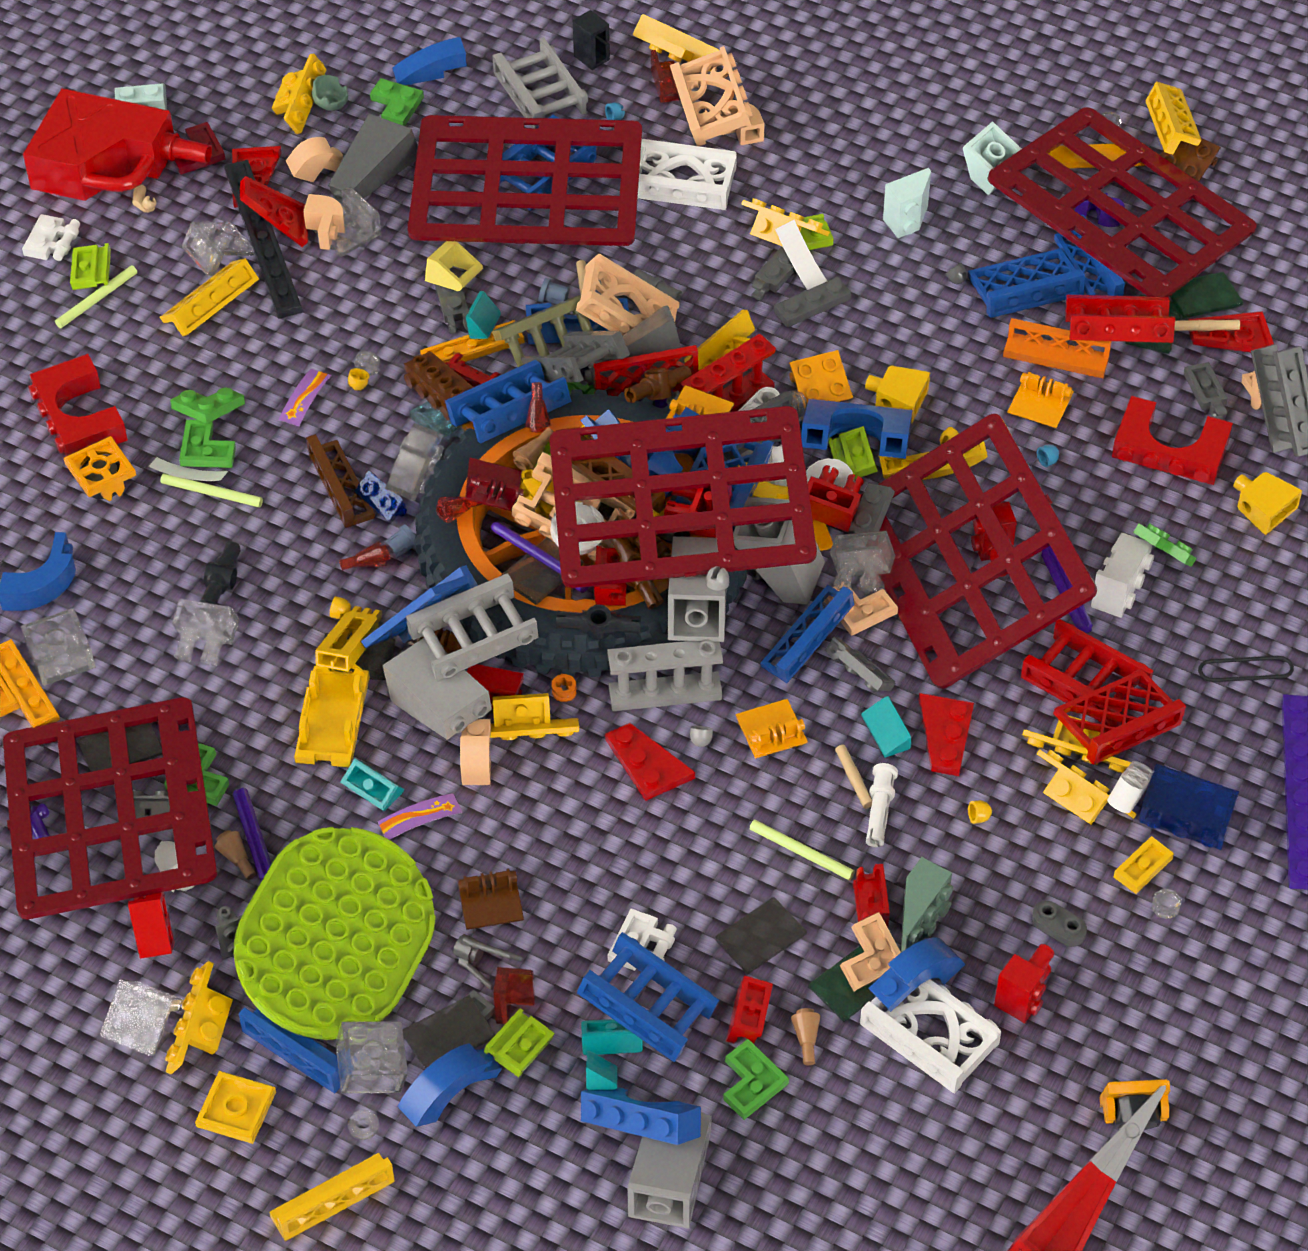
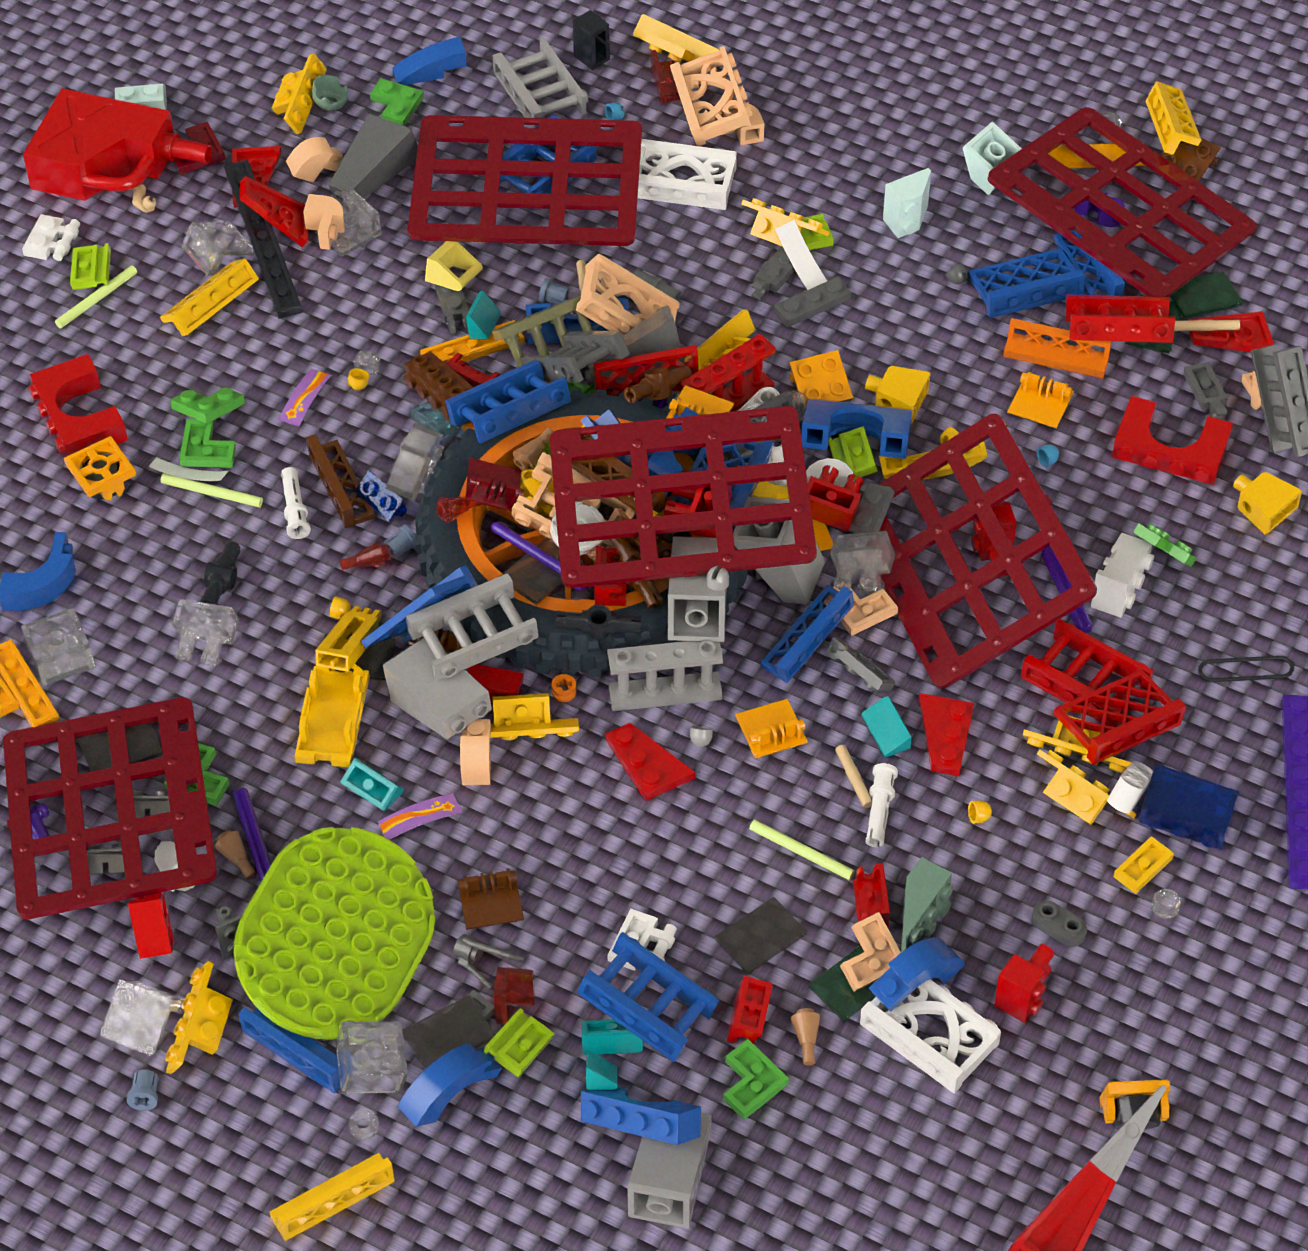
yellow plate [195,1071,276,1144] -> none
clear red cone [525,382,552,433] -> none
none -> dark grey hinge [87,843,125,875]
none -> sand blue bush [127,1070,158,1111]
none -> white pin [281,467,311,539]

